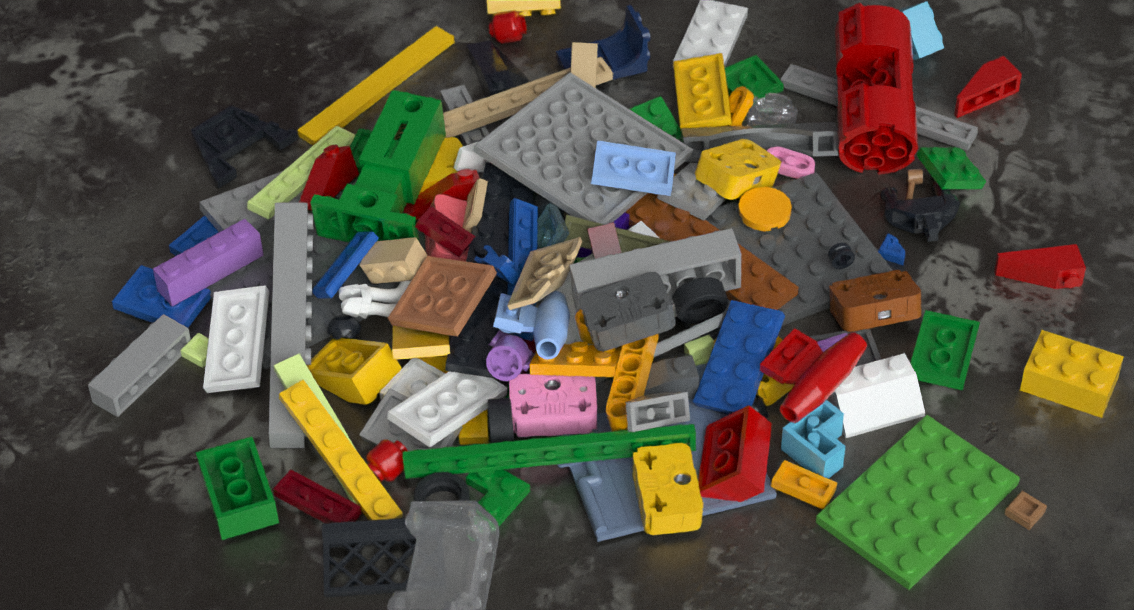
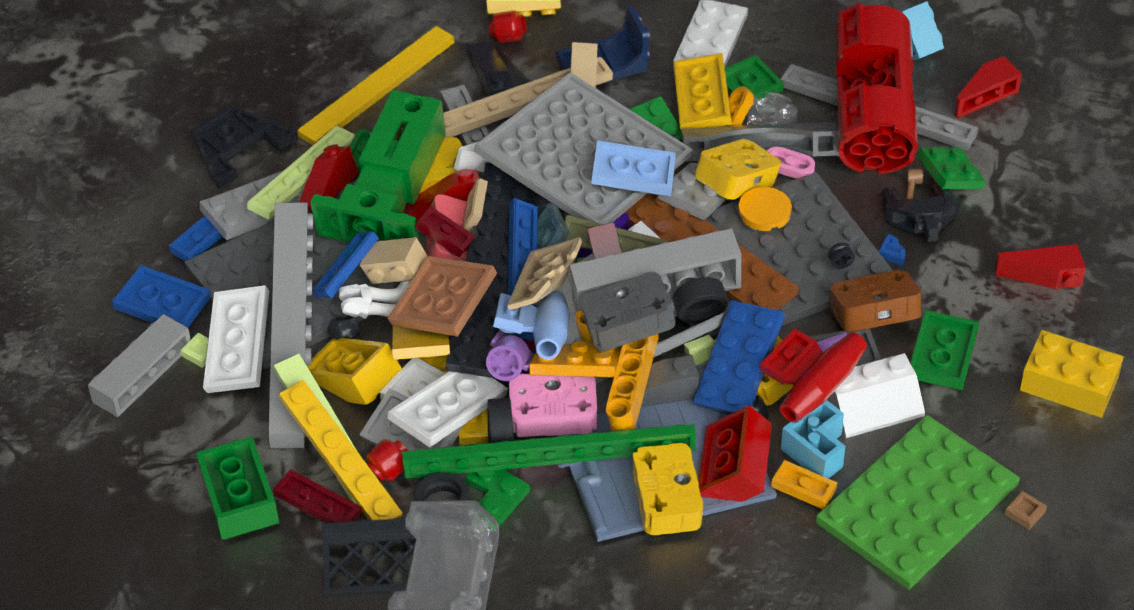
medium lavender brick [153,219,264,306] -> none
blue plate [474,245,520,285] -> none
light grey slope [626,392,690,432] -> none

